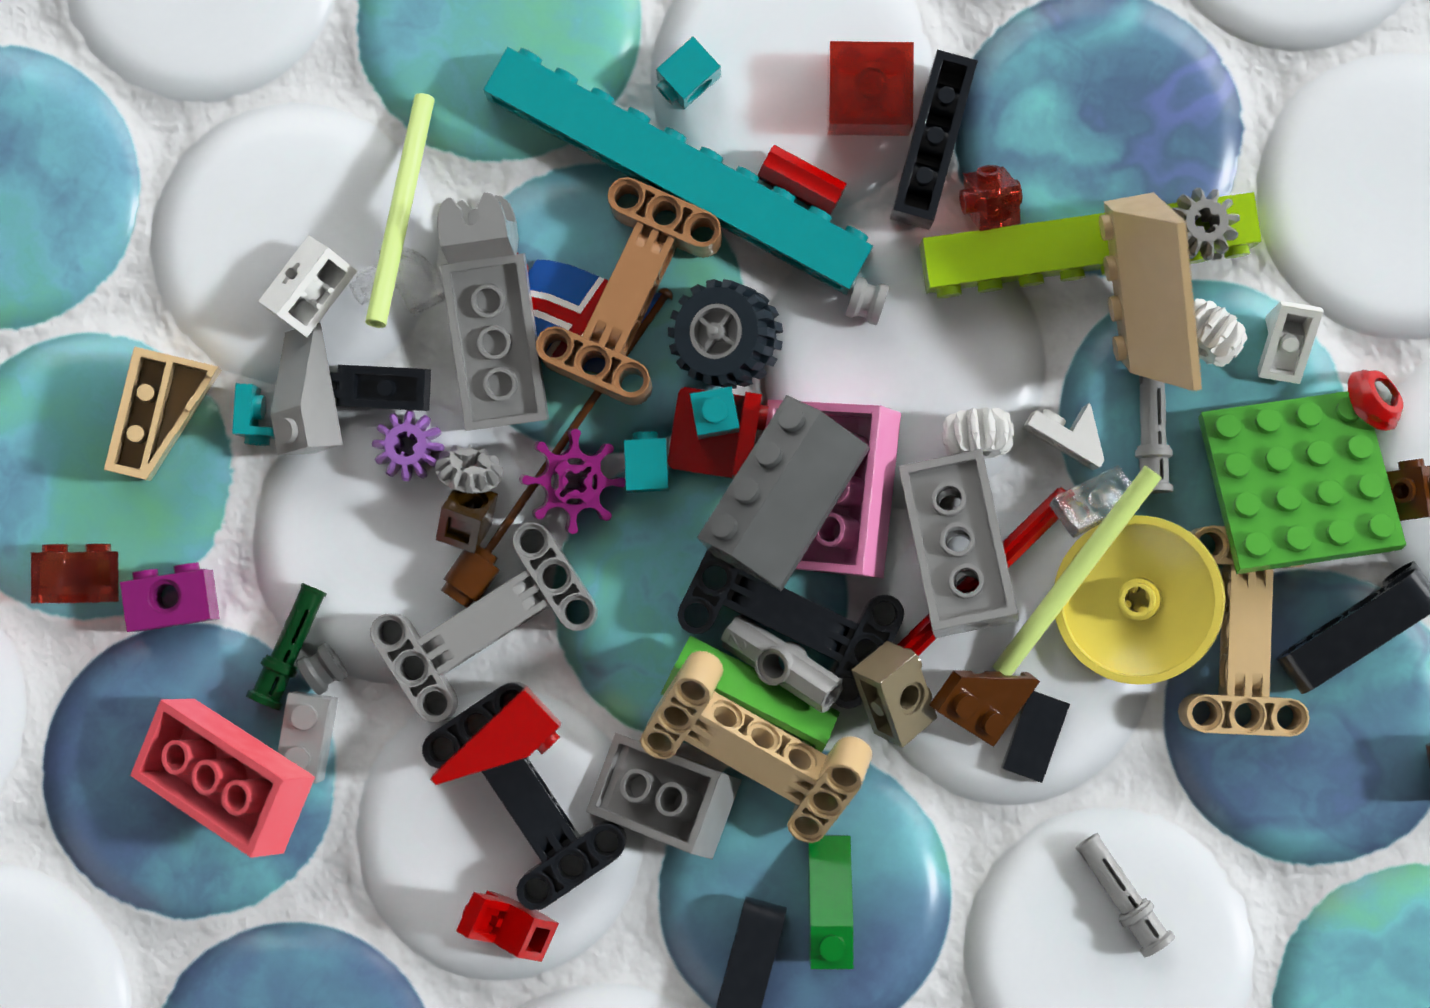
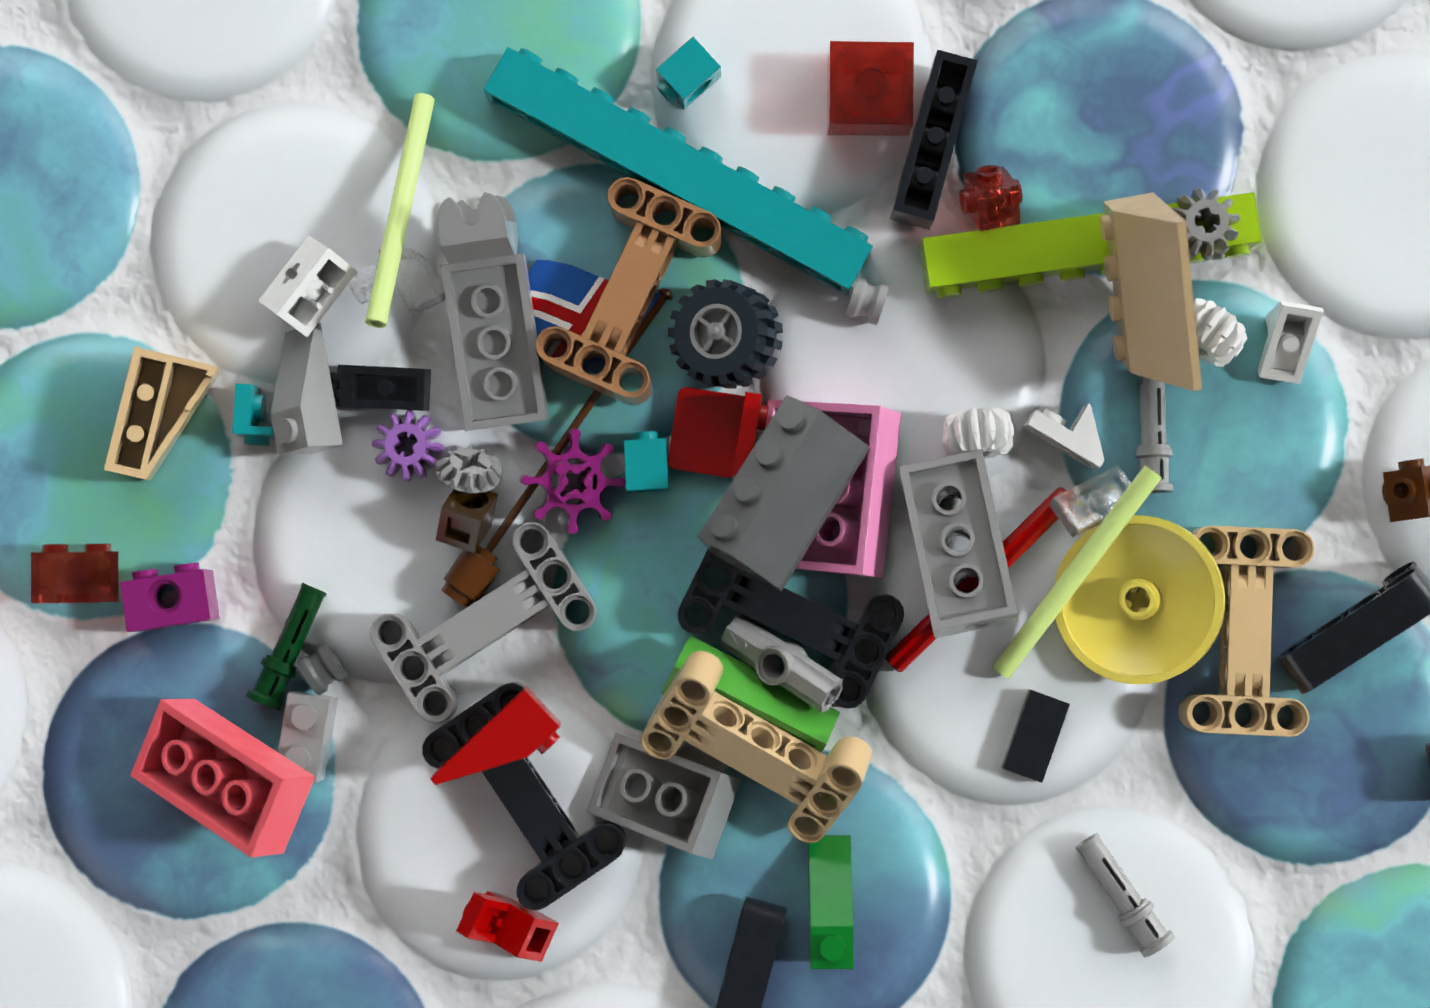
teal brick [690,386,739,440] -> none
red axle [758,145,847,216] -> none
dark tan brick [852,641,937,748] -> none
reddish brown wing [929,670,1040,747] -> none
bright green plate [1198,391,1406,574] -> none
red piece [1348,370,1403,431] -> none

